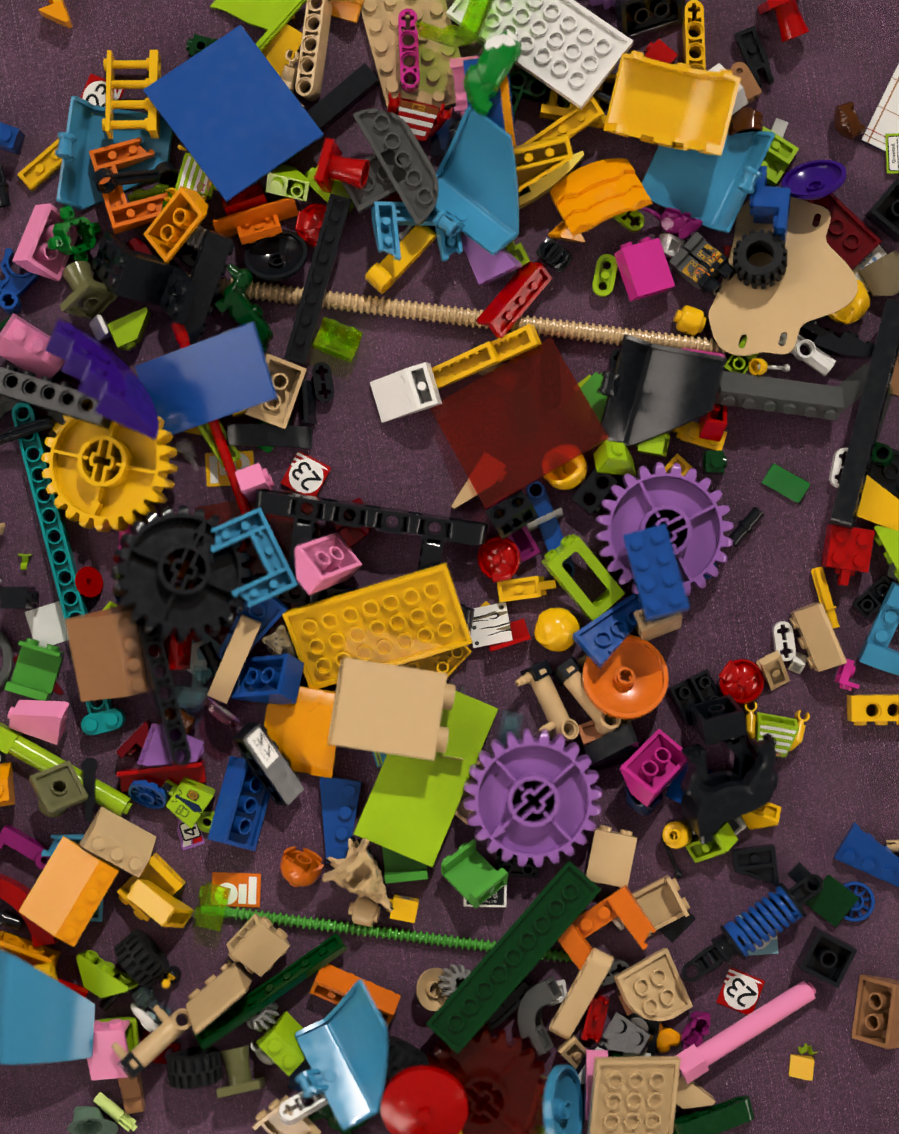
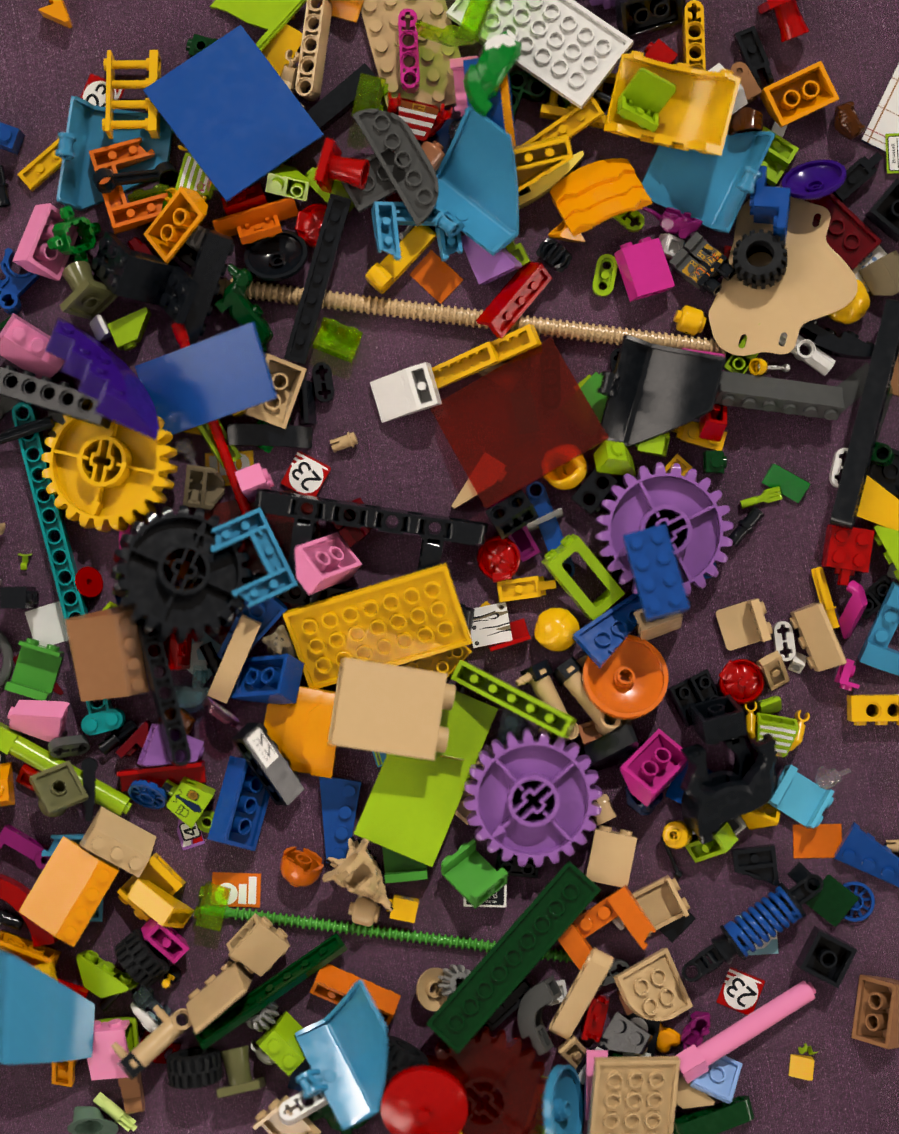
none -> red tile [16,763,40,791]
none -> dark grey beam [48,735,90,758]
none -> light orange slope [51,1060,77,1087]
none -> black axle [98,720,138,755]
none -> dark pink brick [141,918,189,964]
none -> dark tan slope [183,464,225,510]
none -> tan pin [330,431,358,453]
none -> clear neon green bracket [351,73,388,116]
none -> orange sticker [409,250,464,304]
none -> nougat head [421,141,445,172]
none -> lime brick [451,660,578,739]
none -> tan piece [592,784,617,826]
none -> lime bracket [617,68,676,132]
none -> light blue tile [690,1056,742,1104]
none -> tan bracket [715,598,773,651]
none -> lime piece [740,487,783,509]
none -> lime slope [757,695,782,714]
none -> light orange slope [760,61,840,127]
none -> medium azure panel [767,764,835,829]
none -> orange sticker [793,824,842,858]
none -> clear piece [814,766,851,790]
none -> black hinge [833,152,883,202]
none -> dark pink piece [838,580,868,639]

